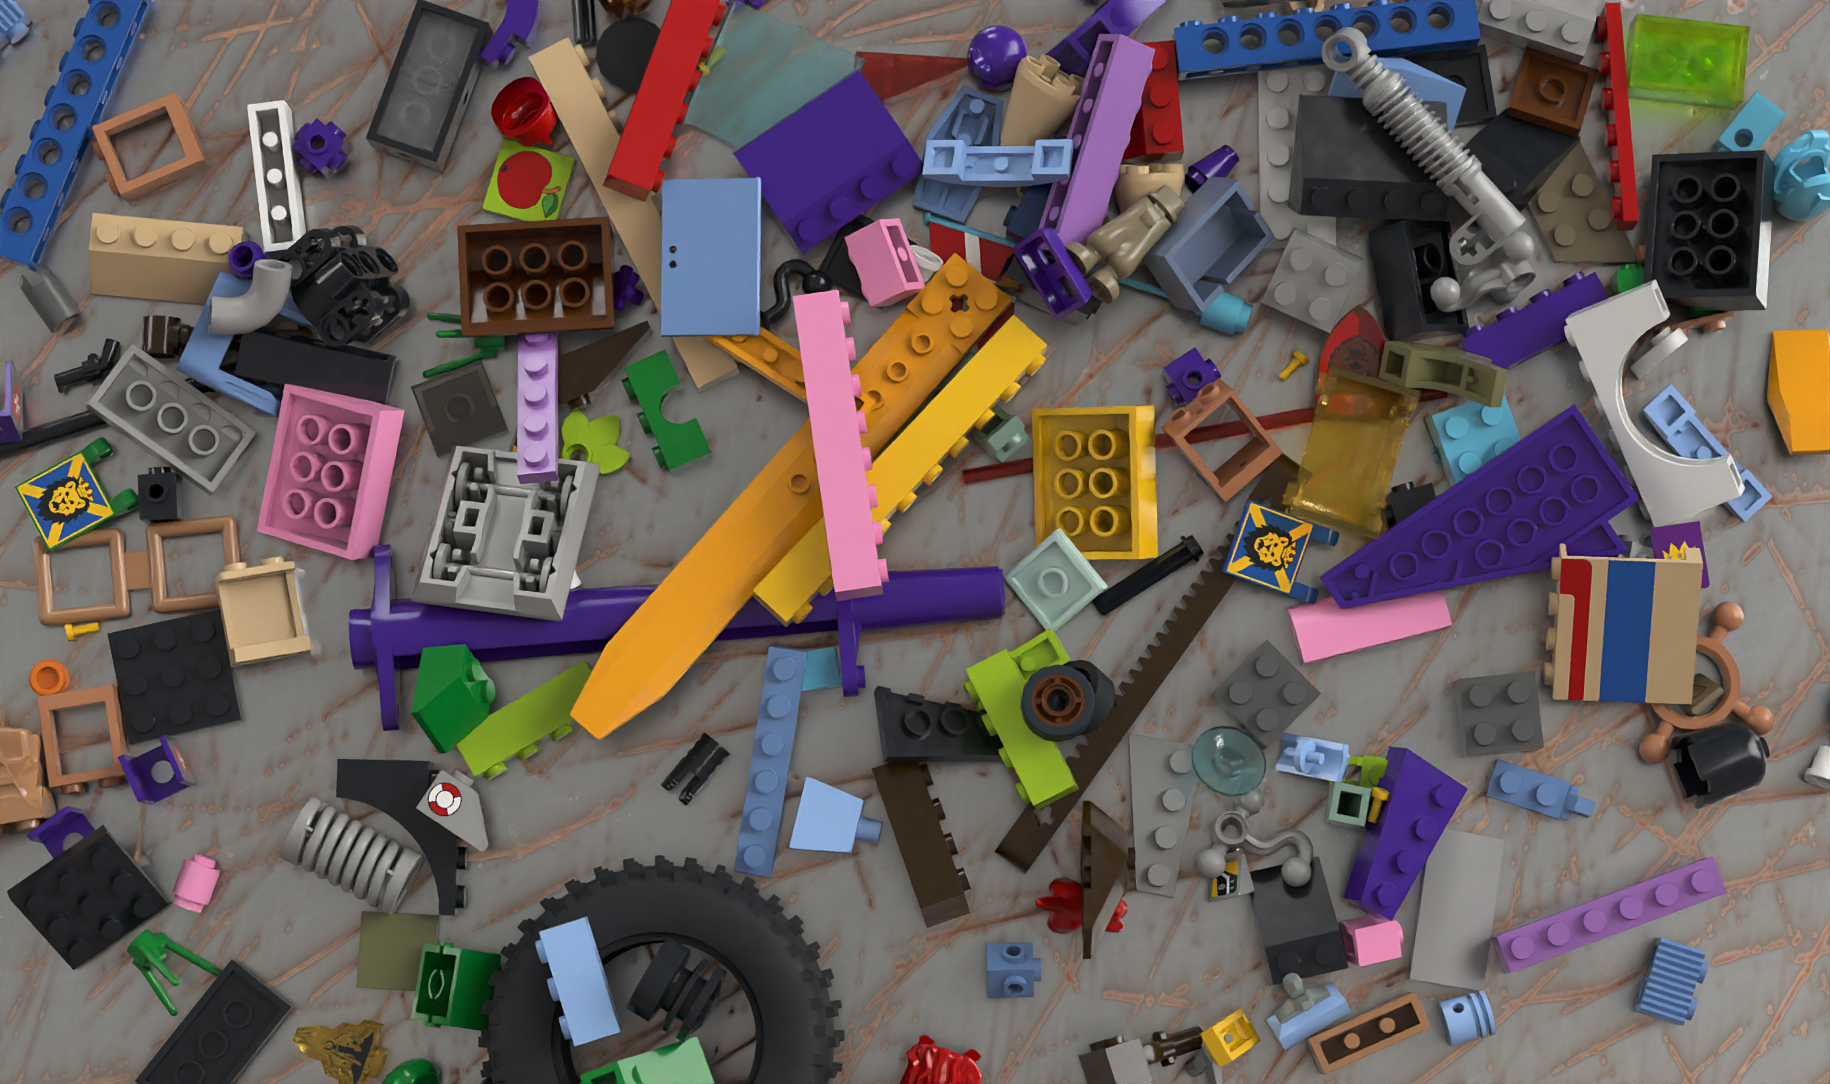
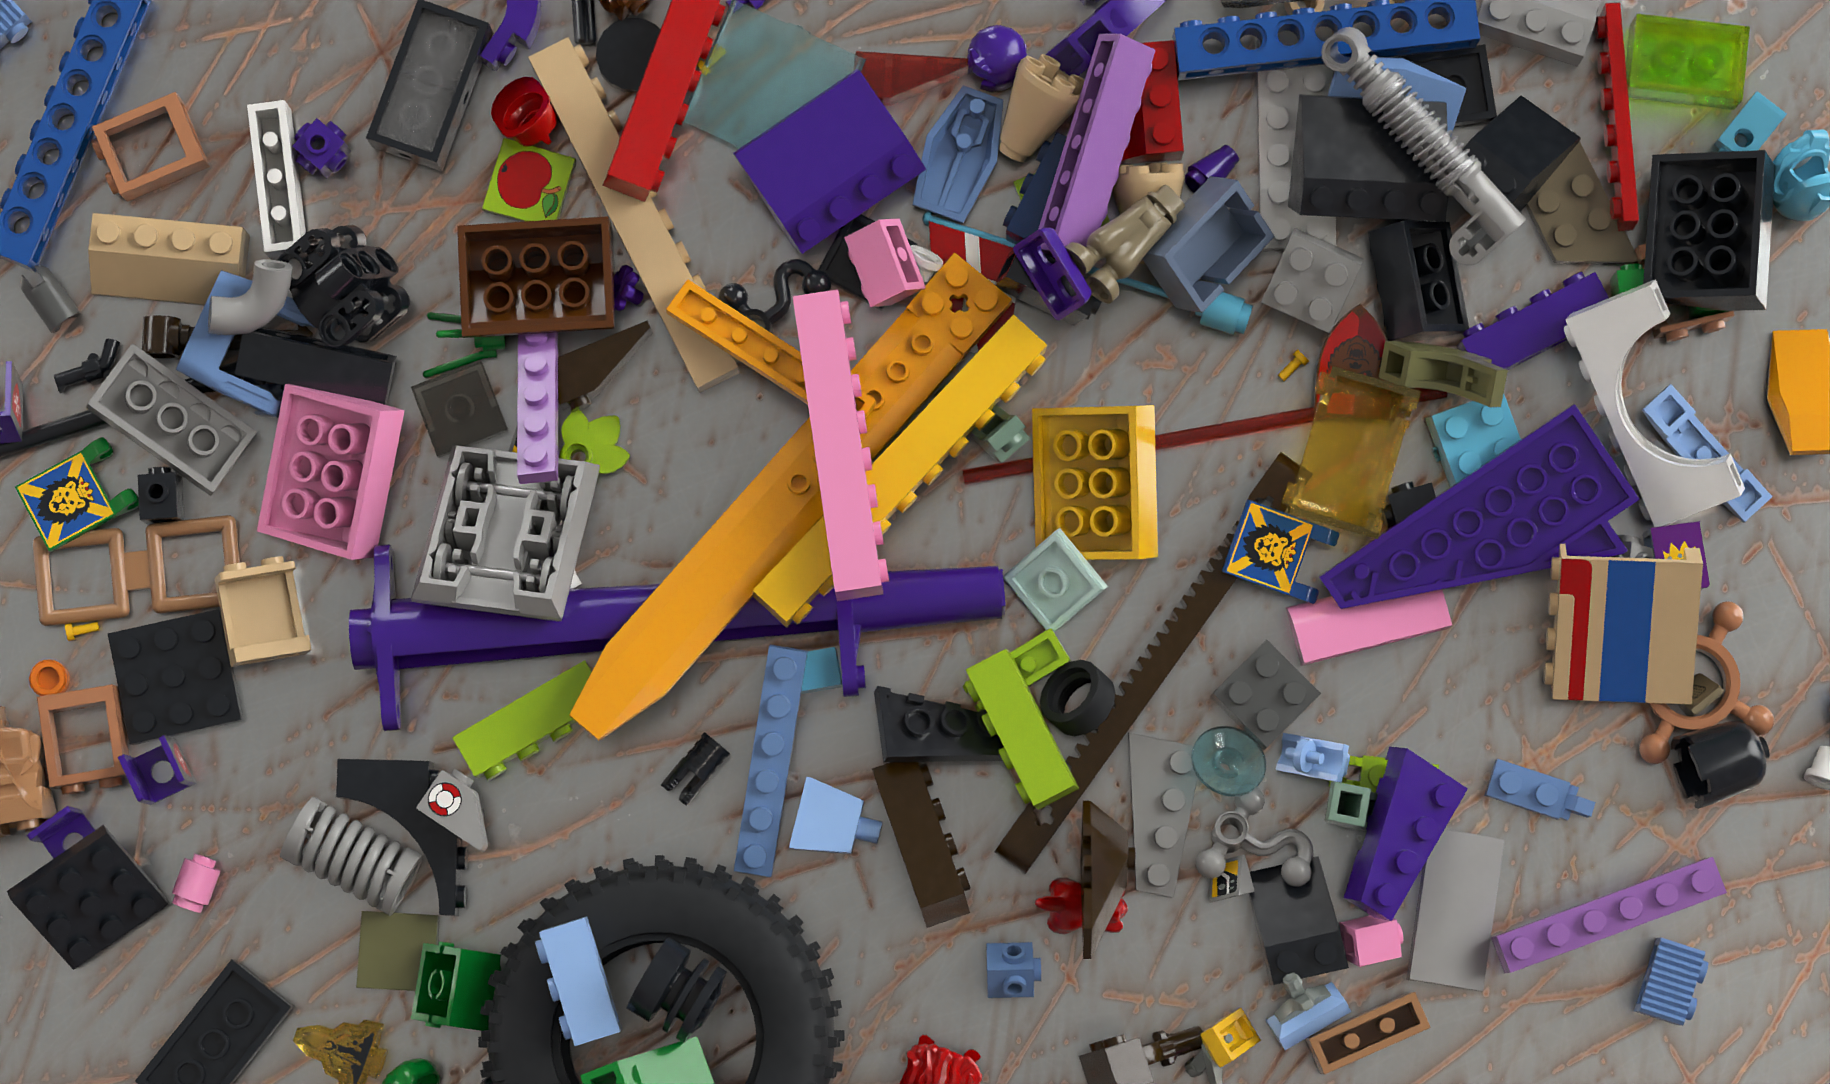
green plant [127,929,222,1016] -> none
dark purple cone [228,241,269,280] -> none
green slope [411,644,495,754] -> none
green arch [621,349,713,475] -> none
medium blue container [661,177,761,337] -> none
light blue slope [922,139,1074,187] -> none
wheel [1021,665,1095,742] -> none
black axle [1093,534,1204,616] -> none
nougat window [1161,378,1283,502] -> none
dark purple brick [1162,347,1221,407] -> none
yellow piece [1367,787,1390,823] -> none
light grey piece [1431,232,1536,312] -> none
light blue piece [1438,990,1496,1047] -> none
dark grey brick [1453,671,1544,758] -> none
reddish brown tile [1505,47,1598,137] -> none
white plate [1630,327,1689,379] -> none

